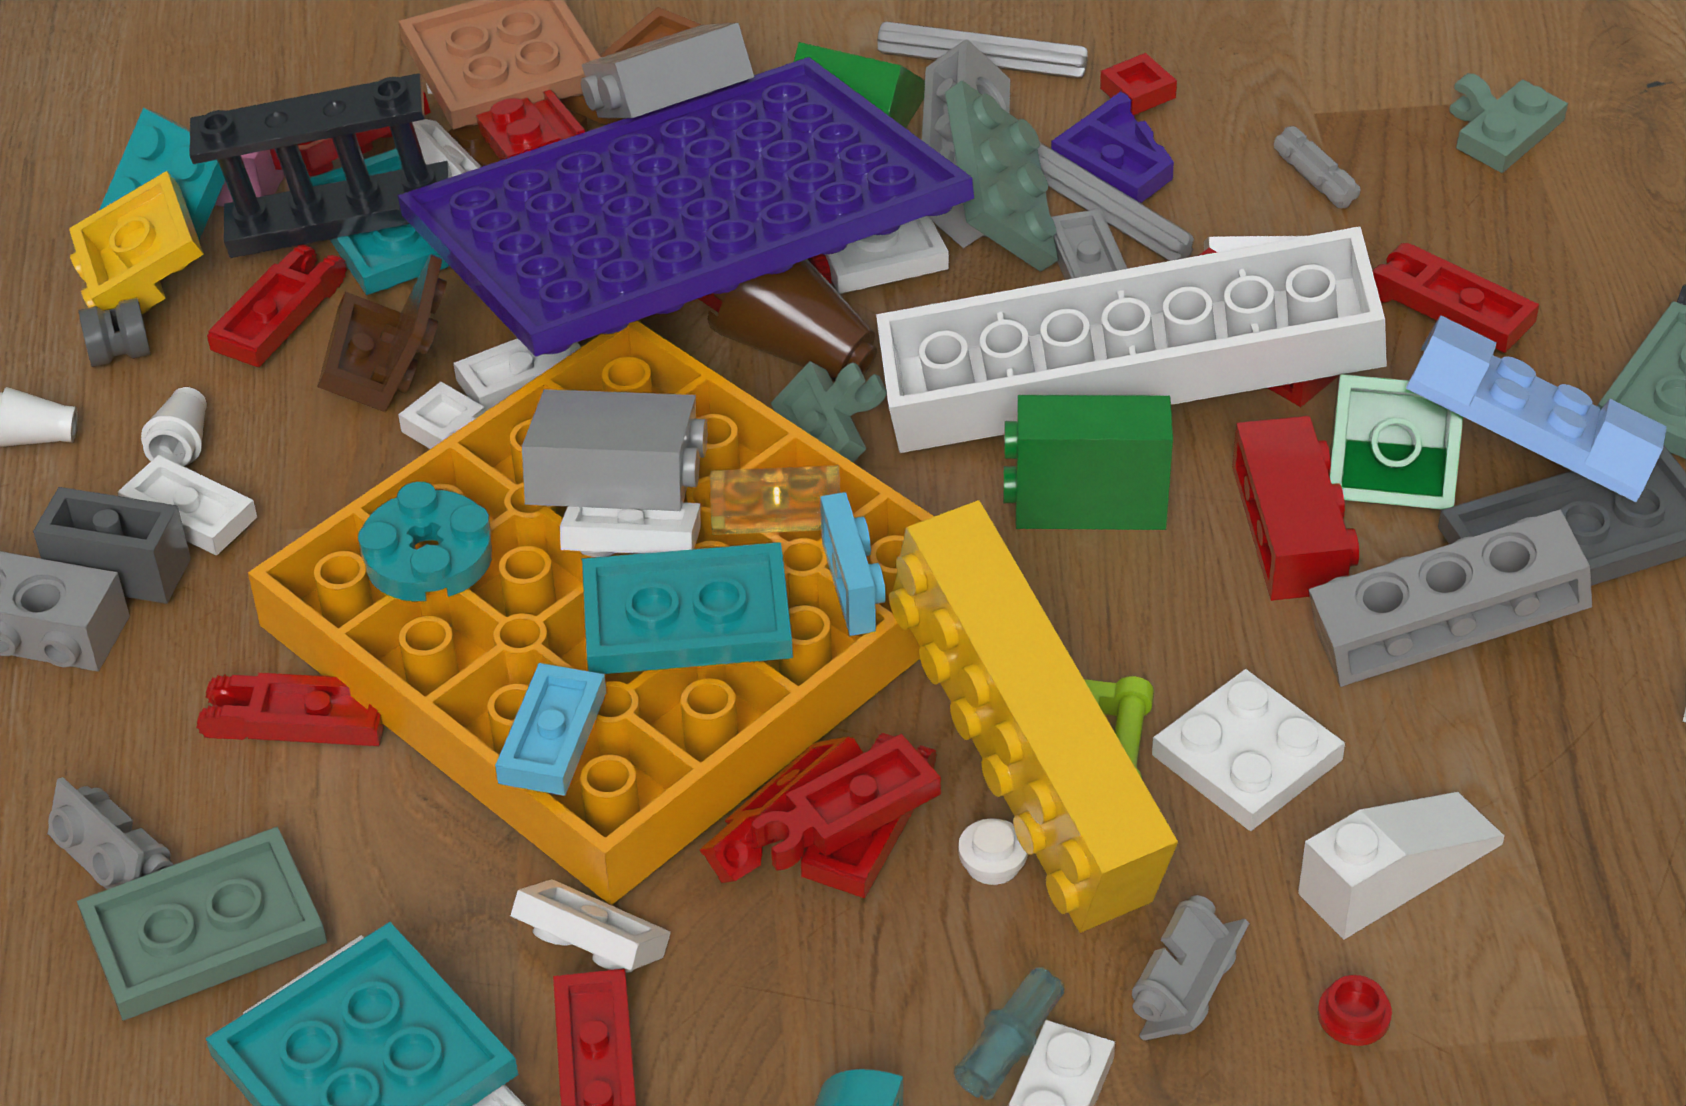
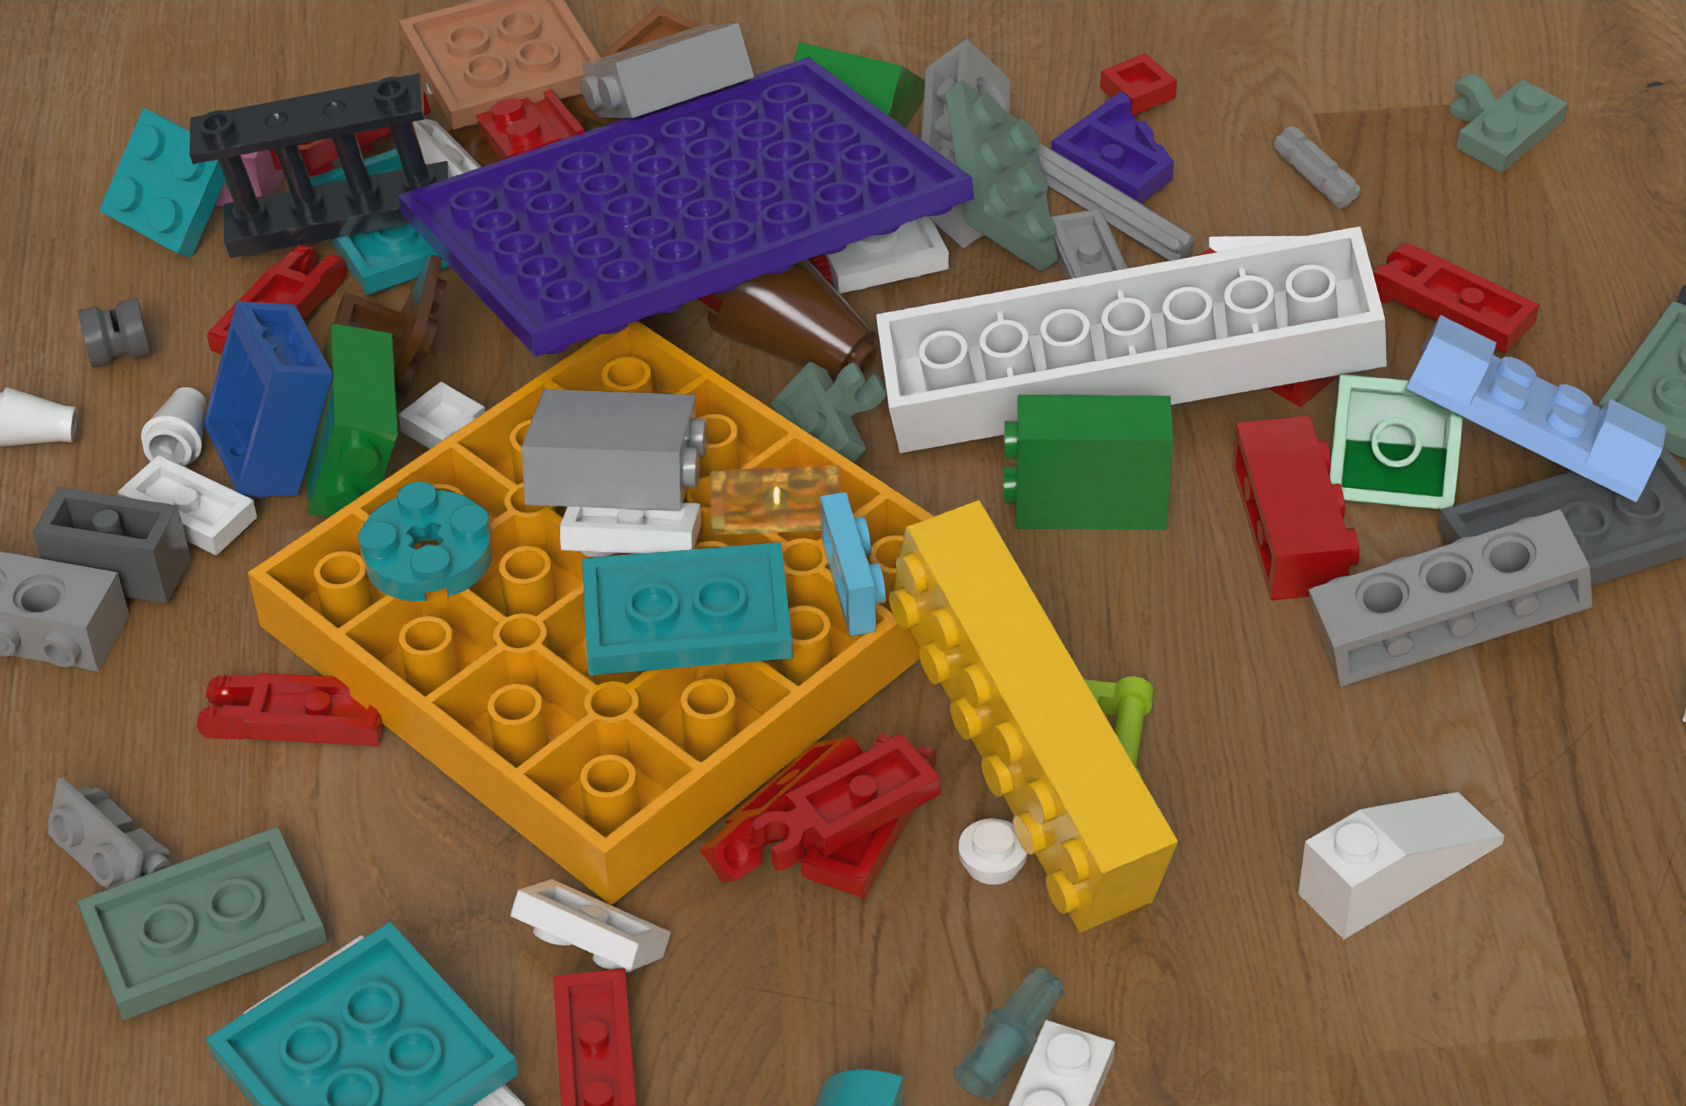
yellow plate [69,171,204,314] -> none
white plate [454,338,581,412] -> none
medium azure plate [495,663,607,796] -> none
light grey axle [877,22,1088,78] -> none
light grey hinge [1132,895,1249,1041] -> none
white plate [1152,669,1345,832] -> none
red plate [1318,975,1392,1046] -> none
none -> blue window [203,302,333,498]
none -> green brick [306,323,398,517]

